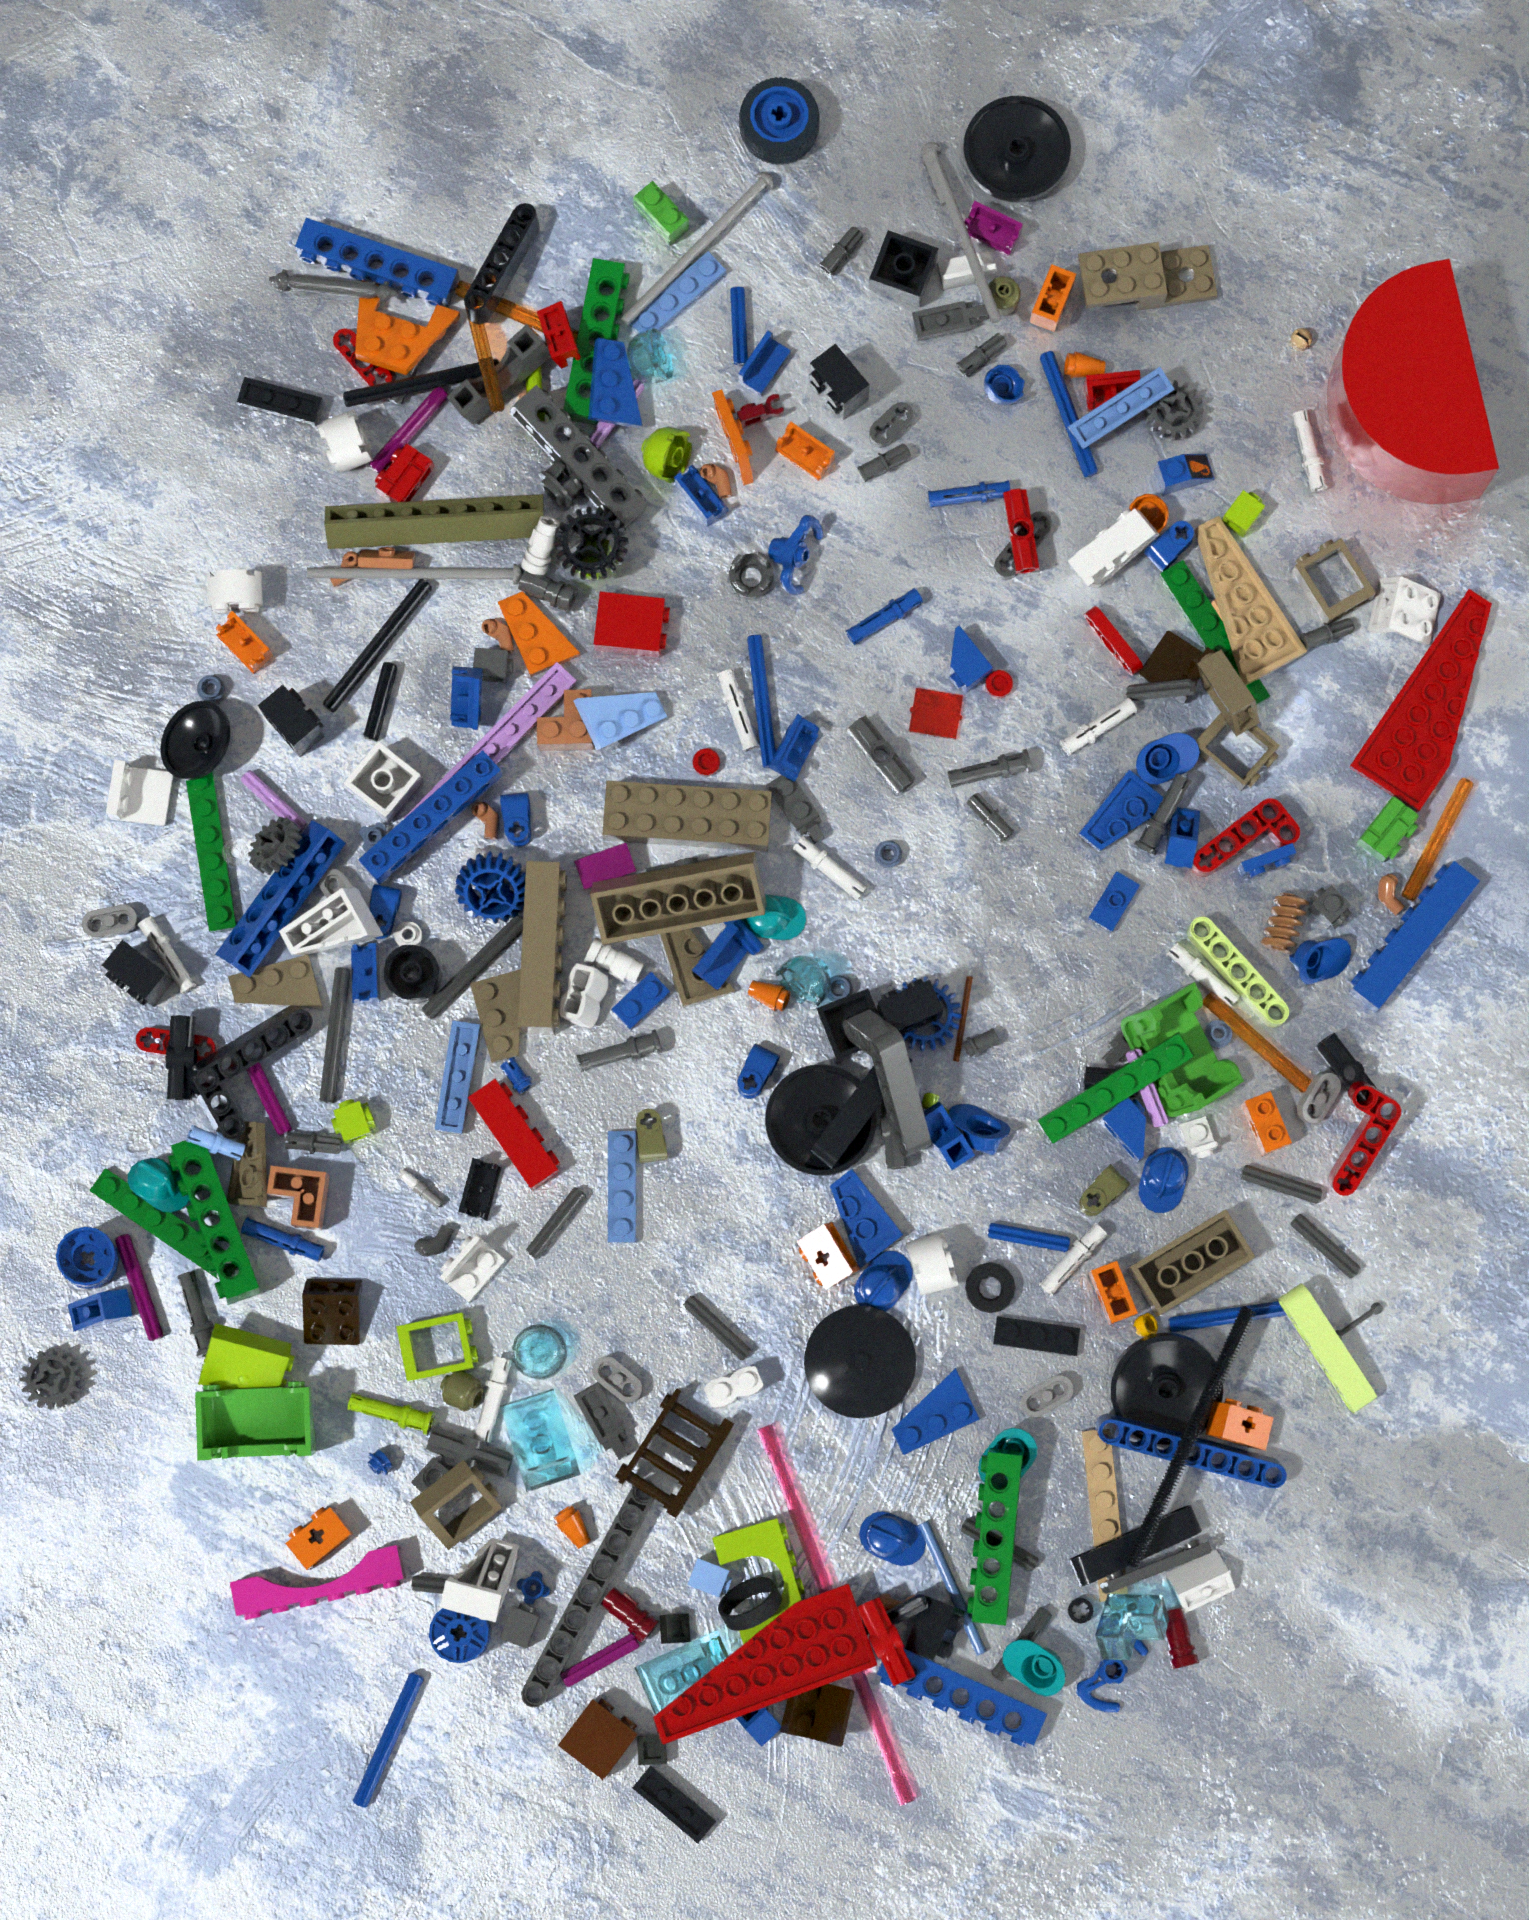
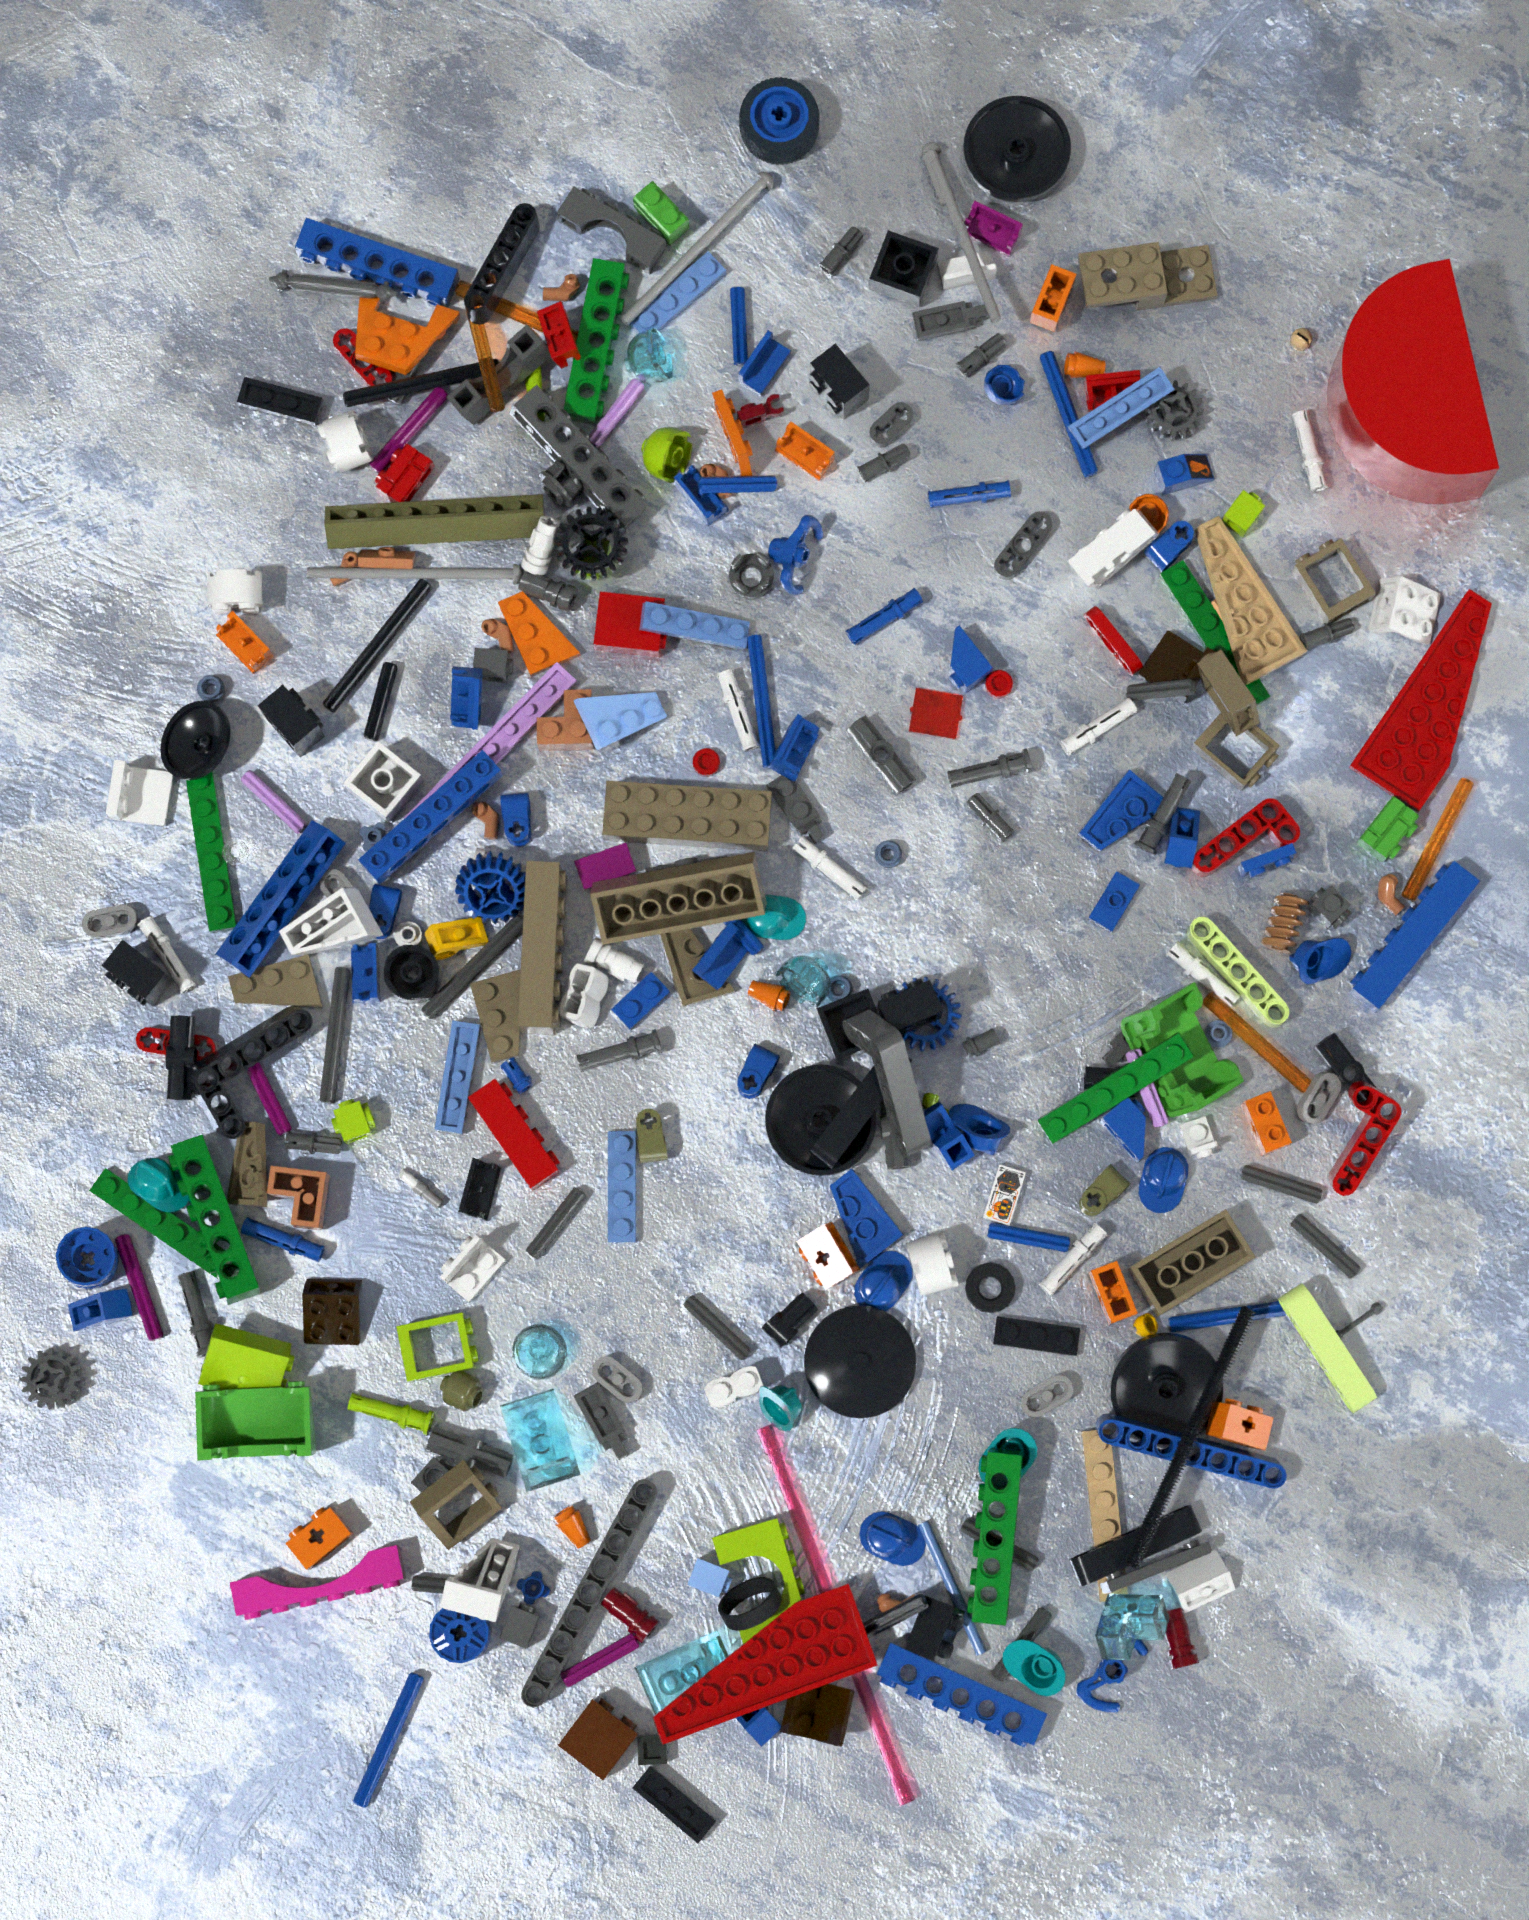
light blue pin [186,1125,245,1161] -> none
dark grey gear [248,817,302,875] -> none
blue plate [367,1449,393,1475] -> none
dark grey arm [414,1225,454,1257] -> none
white pin [473,1356,512,1443] -> none
blue wing [588,338,643,428] -> none
dark brown fence [615,1388,734,1524] -> none
pearl dark grey plate [659,1613,691,1644] -> none
red piece [857,1597,916,1686] -> none
blue wing [891,1368,980,1455] -> none
dark orange piece [953,976,973,1062] -> none
olive head [988,276,1021,316] -> none
red piece [1003,488,1039,574] -> none
black bush [1068,1598,1094,1624] -> none
blue piece [1136,732,1200,785] -> none
none -> yellow plate [424,917,489,960]
none -> nougat arm [543,274,580,302]
none -> dark grey arch [557,186,666,275]
none -> medium blue plate [639,601,750,650]
none -> blue axle [698,476,777,493]
none -> teal piece [759,1385,802,1432]
none -> black piece [761,1292,819,1349]
none -> tile [983,1164,1026,1226]

